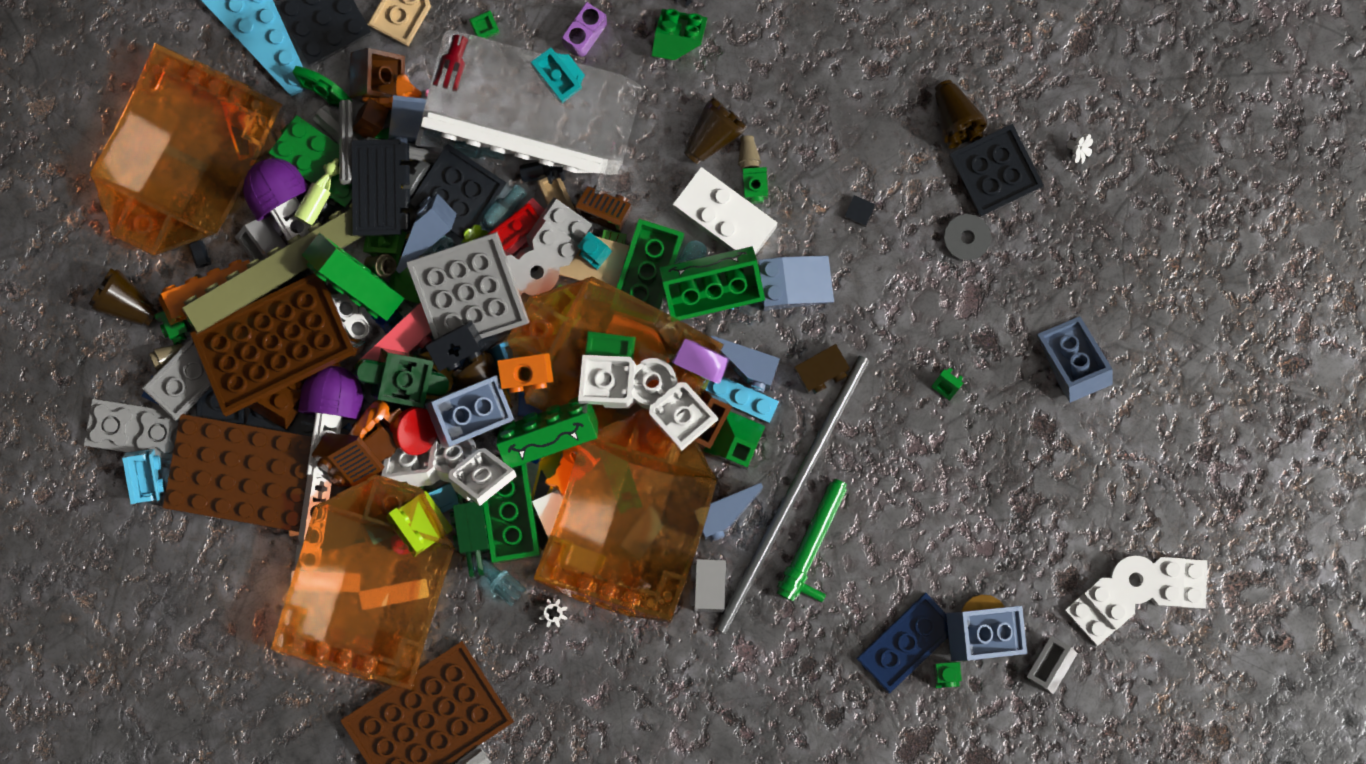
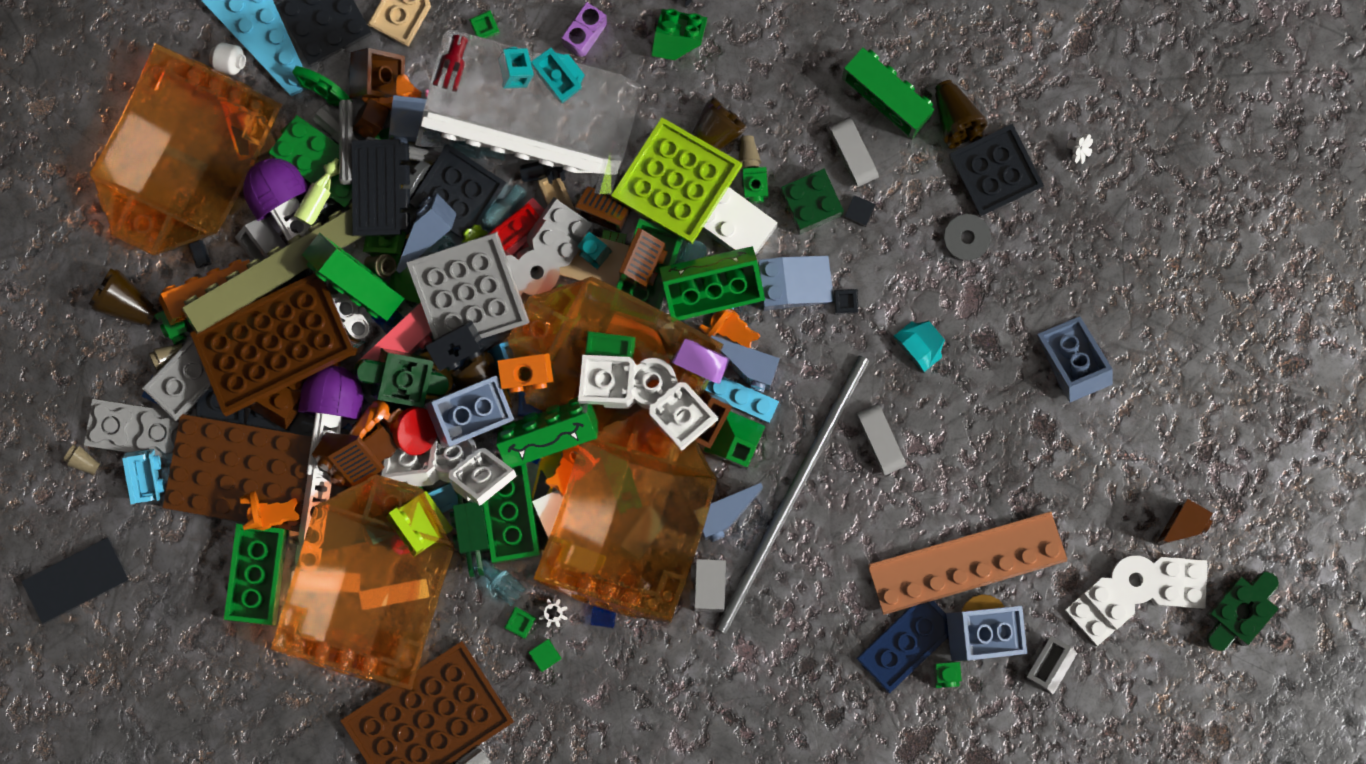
green cylinder [776,478,847,603] -> none
dark brown brick [794,344,850,395] -> none
green tile [931,368,963,401] -> none
none -> black tile [21,537,130,624]
none -> dark tan cone [63,445,100,476]
none -> white head [209,42,246,75]
none -> green brick [224,524,288,626]
none -> orange hair [239,491,299,530]
none -> teal brick [498,47,534,89]
none -> green tile [504,606,536,639]
none -> green tile [529,639,562,672]
none -> clear blue tile [590,601,618,628]
none -> lime plate [611,117,743,244]
none -> reddish brown slope [619,228,668,290]
none -> orange hair [699,309,760,348]
none -> dark green brick [780,168,844,235]
none -> light grey beam [828,117,879,187]
none -> black tile [834,289,859,314]
none -> green brick [842,48,934,140]
none -> light grey beam [856,403,906,476]
none -> nougat plate [868,512,1067,615]
none -> teal slope [893,321,945,373]
none -> reddish brown slope [1156,499,1213,545]
none -> dark green brick [1206,572,1279,651]

